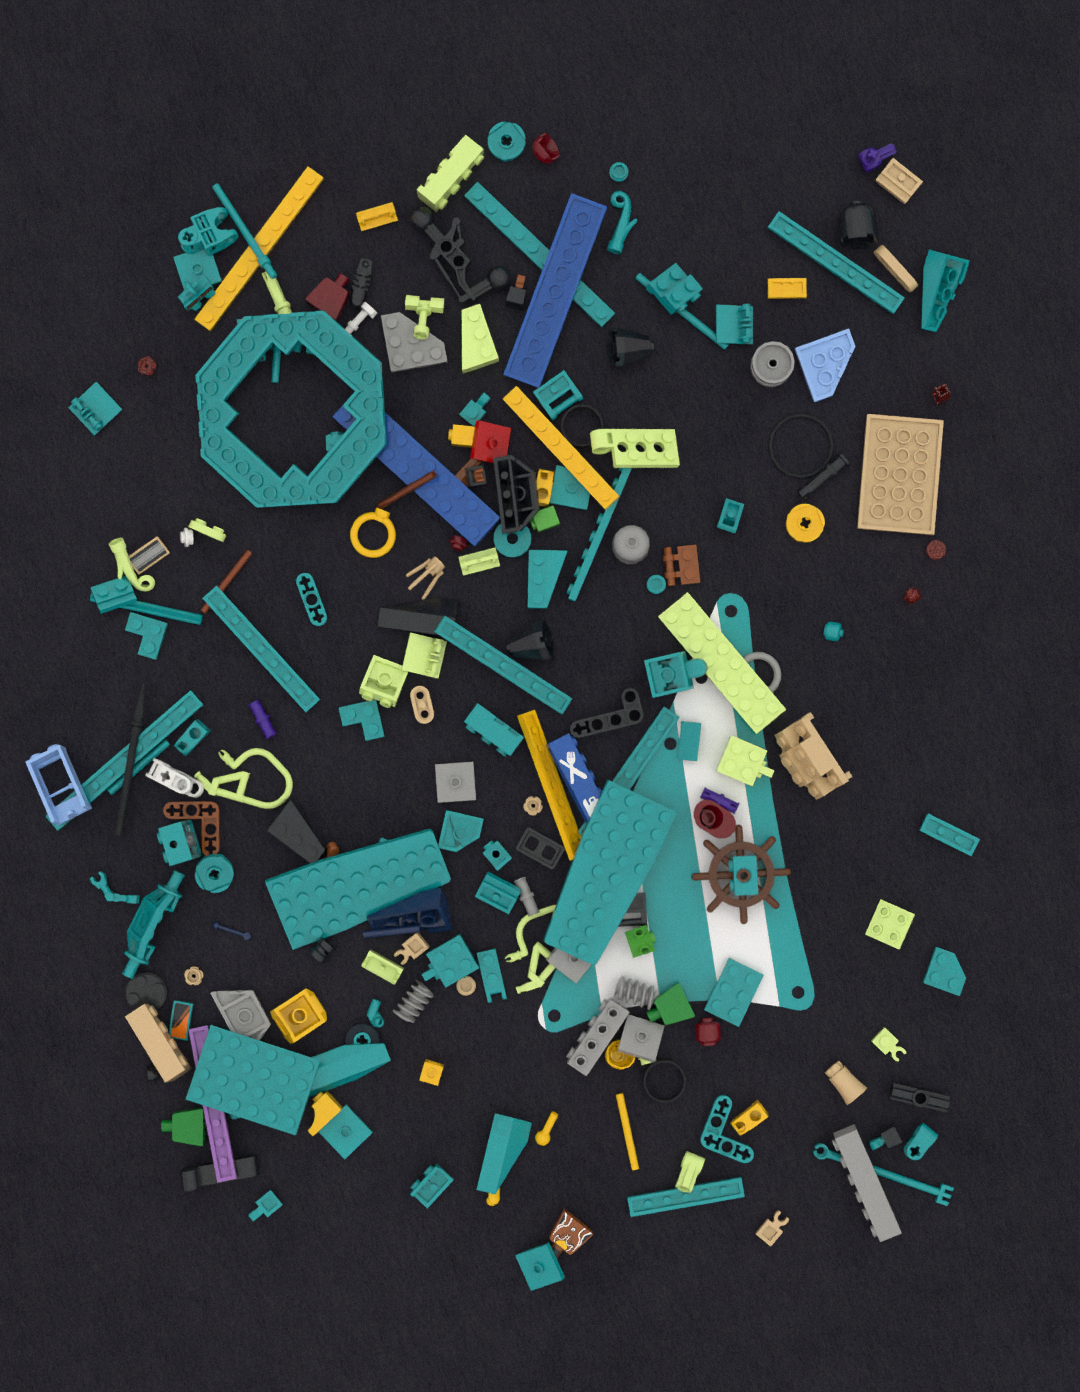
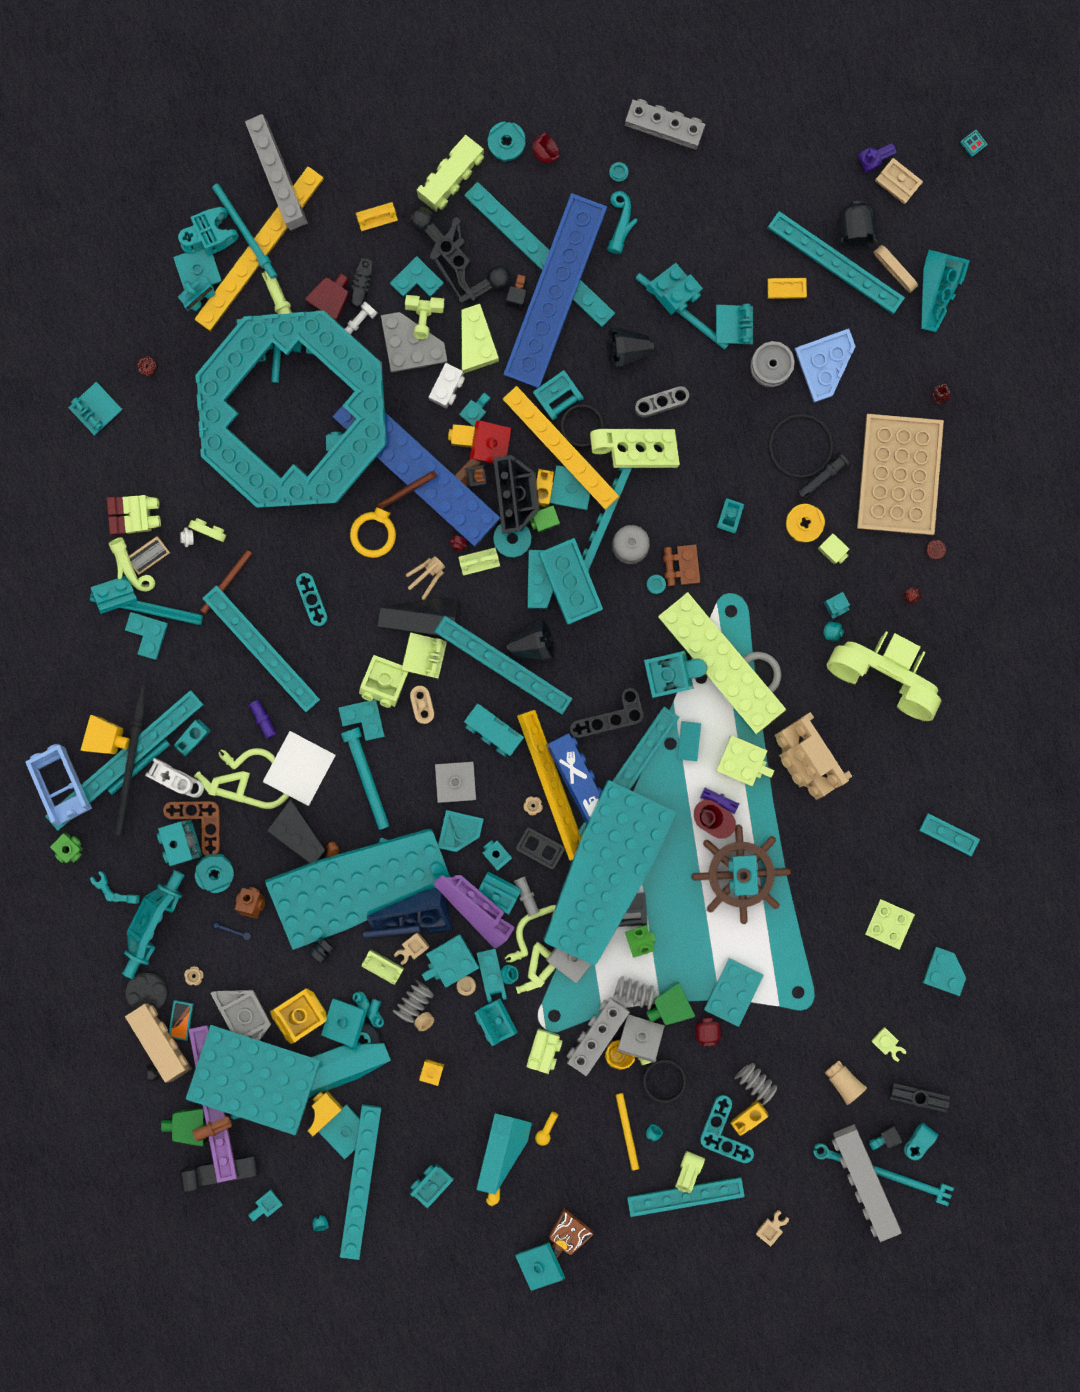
none -> bright green brick [50,833,83,863]
none -> yellow torso [81,715,130,754]
none -> yellowish green hips [107,495,161,536]
none -> dark orange axle [193,1117,232,1142]
none -> dark orange brick [235,887,265,919]
none -> light grey brick [245,114,308,231]
none -> white sticker [263,731,335,806]
none -> teal hinge [313,1215,329,1231]
none -> teal plate [321,999,367,1048]
none -> teal plate [340,1104,381,1260]
none -> teal piece [341,727,389,830]
none -> teal arm [352,992,370,1011]
none -> teal plate [390,256,444,298]
none -> tan tile [414,1012,434,1031]
none -> white brick [429,363,465,409]
none -> medium lavender wedge [433,875,514,949]
none -> teal bracket [475,998,518,1046]
none -> teal plate [501,965,519,984]
none -> yellowish green brick [526,1029,562,1074]
none -> teal plate [538,538,603,624]
none -> light grey brick [625,99,705,150]
none -> light grey beam [635,386,689,418]
none -> teal hinge [646,1124,663,1142]
none -> light grey piece [735,1063,777,1105]
none -> yellowish green brick [818,534,849,564]
none -> teal brick [823,592,850,619]
none -> yellowish green piece [827,631,941,721]
none -> teal tile [960,130,988,157]

